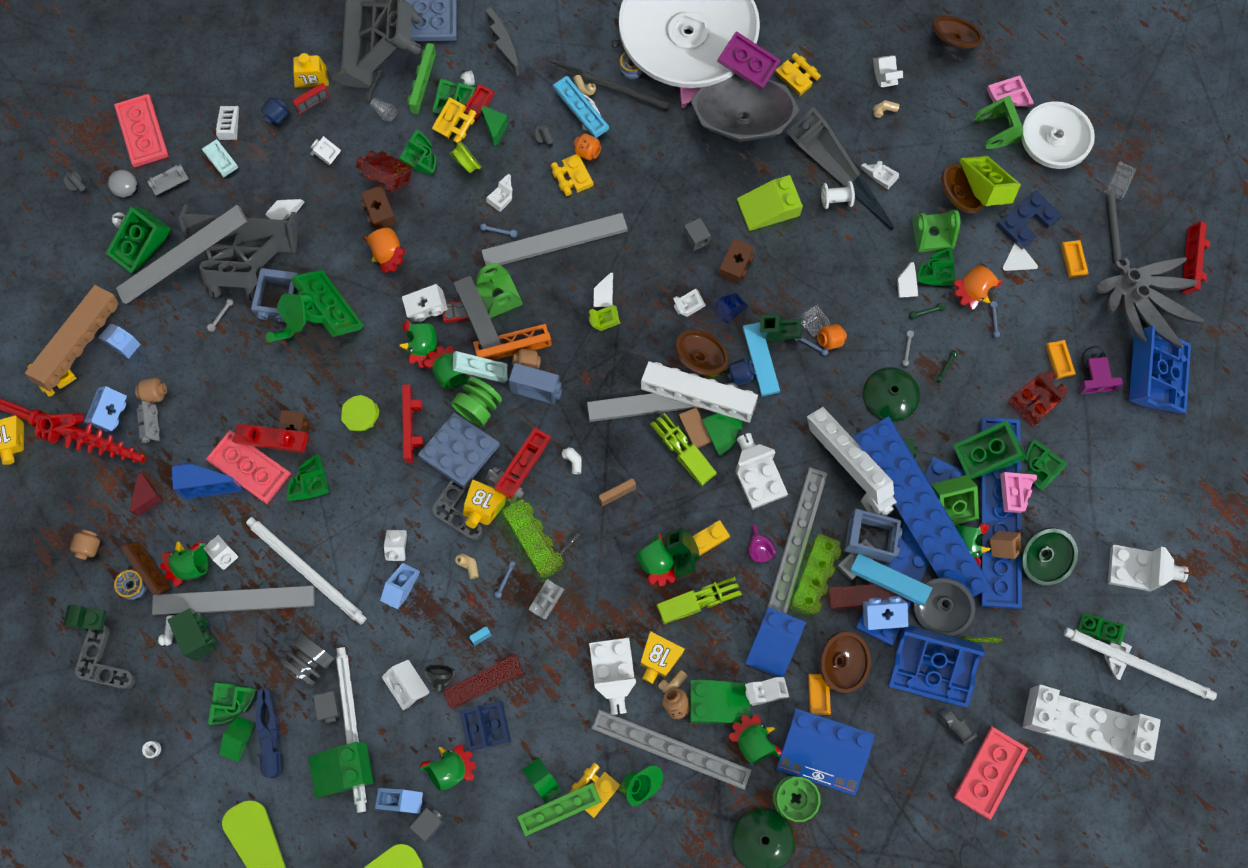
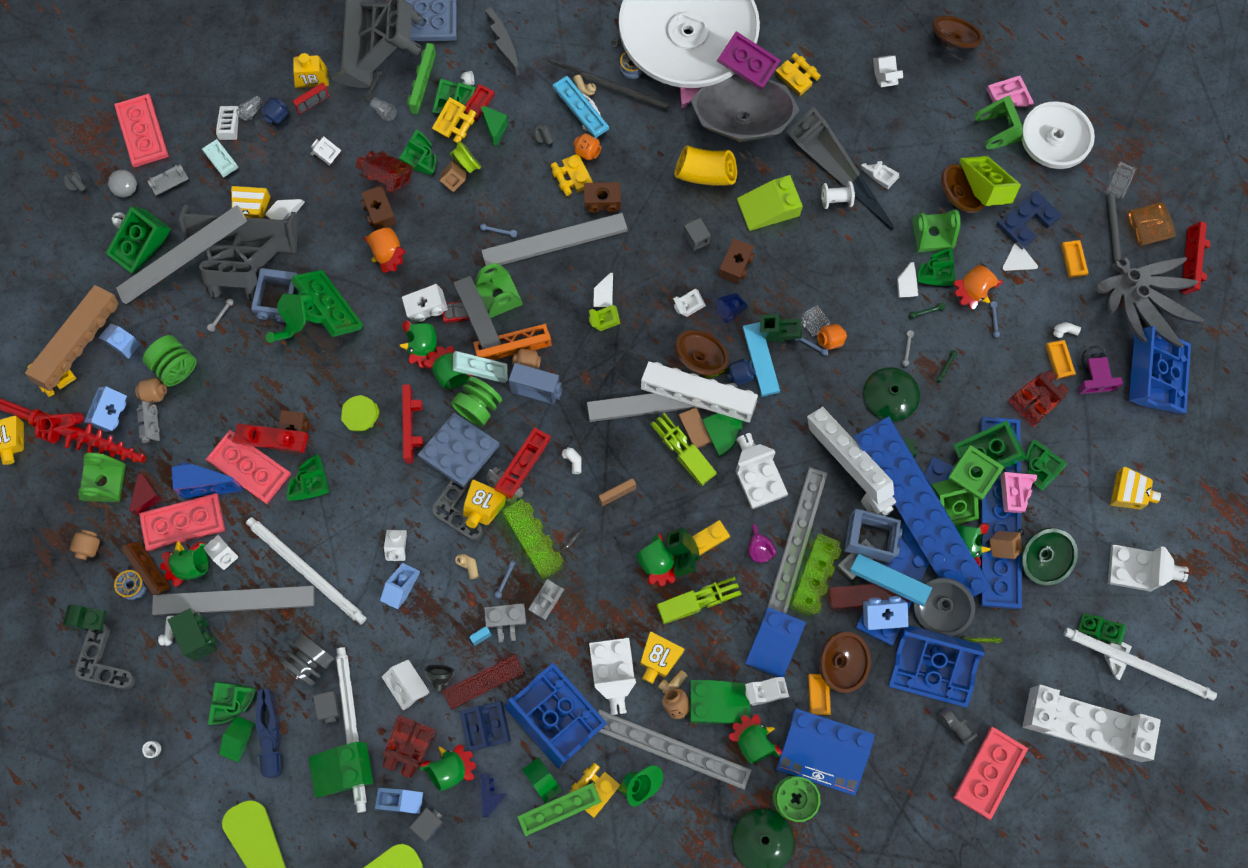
white slope [486,174,513,212] -> none
tan arm [873,100,899,118] -> none
none -> bright green hose [78,453,126,502]
none -> coral tile [139,493,225,551]
none -> bright green wheel [143,335,197,386]
none -> yellow torso [231,186,271,219]
none -> clear cone [236,96,263,121]
none -> clear red hips [383,715,437,778]
none -> medium nougat panel [440,160,467,192]
none -> clear blue slope [480,774,508,818]
none -> light grey hinge [484,604,526,642]
none -> blue piece [505,663,607,769]
none -> reddish brown brick [584,182,621,213]
none -> yellow brick [674,145,737,186]
none -> bright green hose [948,445,1004,500]
none -> white arm [1053,322,1081,338]
none -> yellow torso [1110,467,1161,509]
none -> clear orange slope [1128,202,1176,246]

